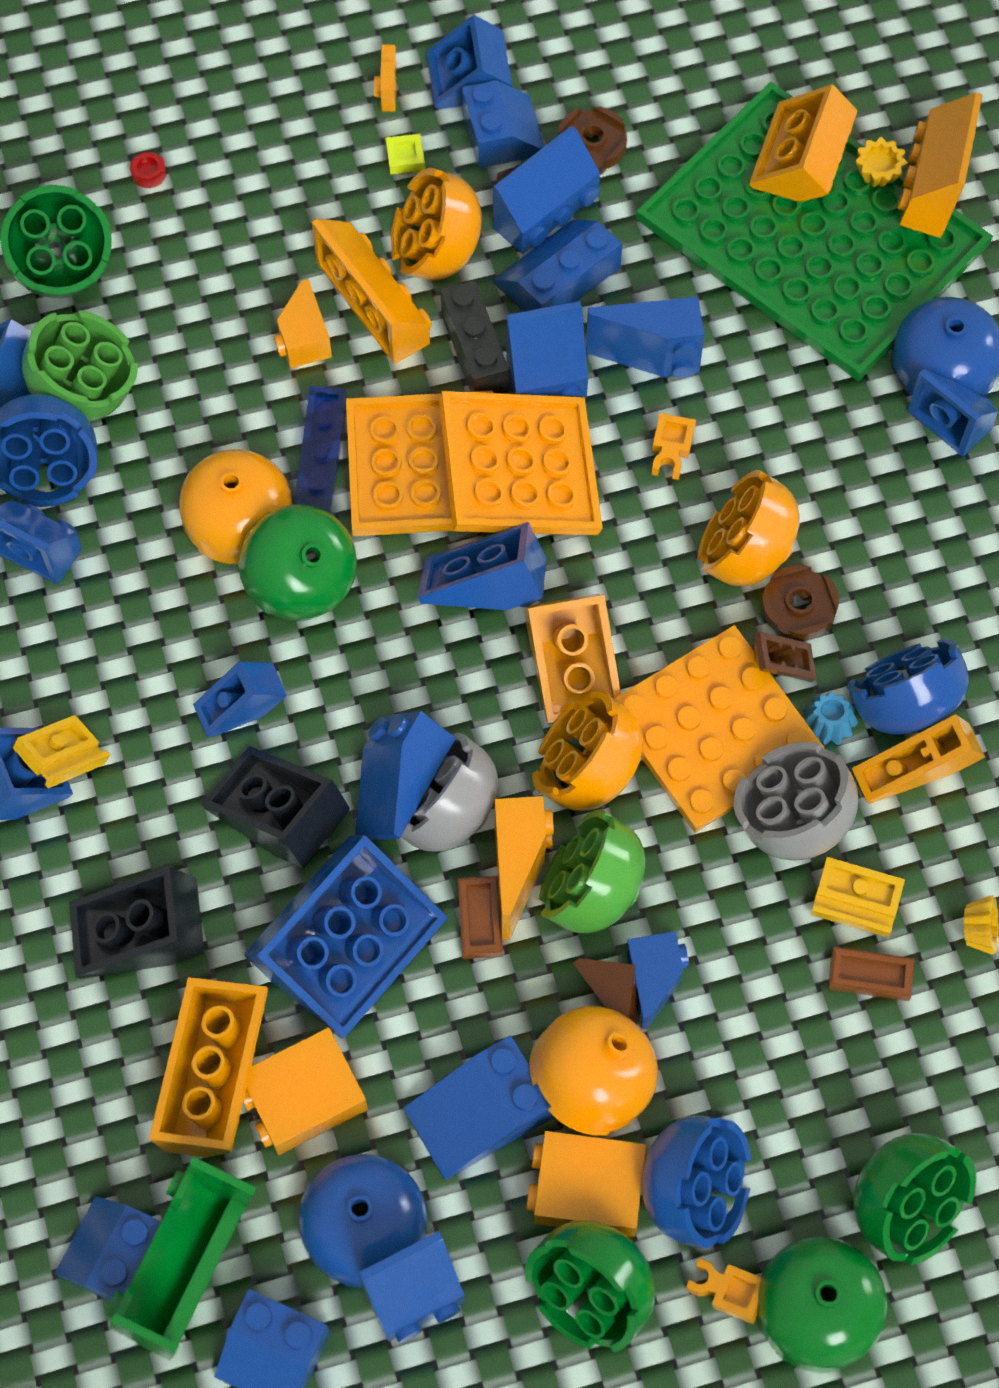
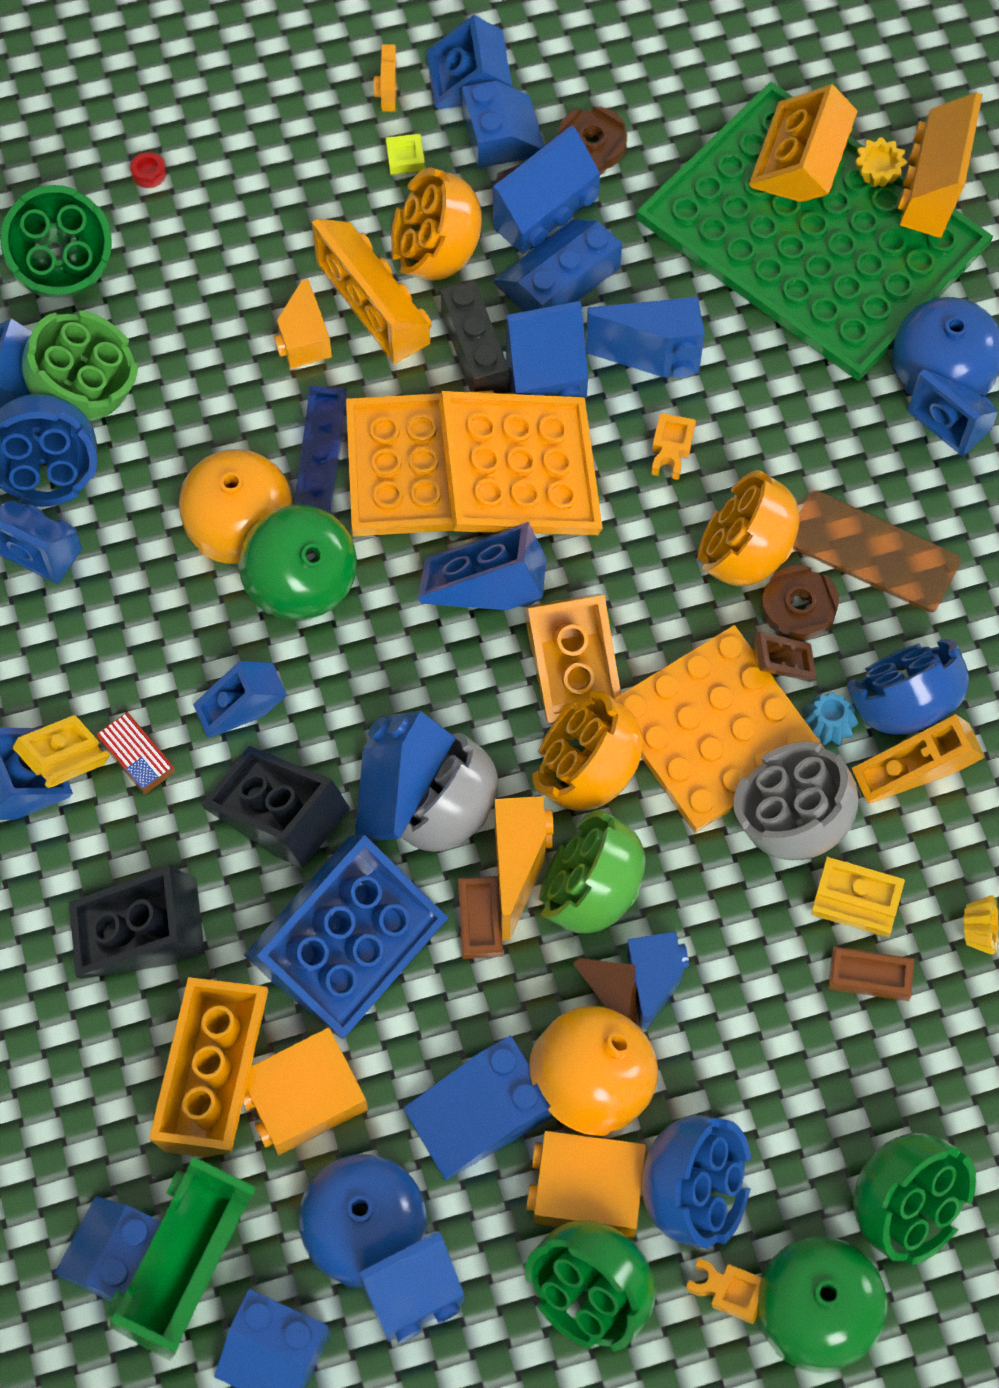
none -> tile [96,712,176,795]
none -> clear orange piece [793,491,961,612]

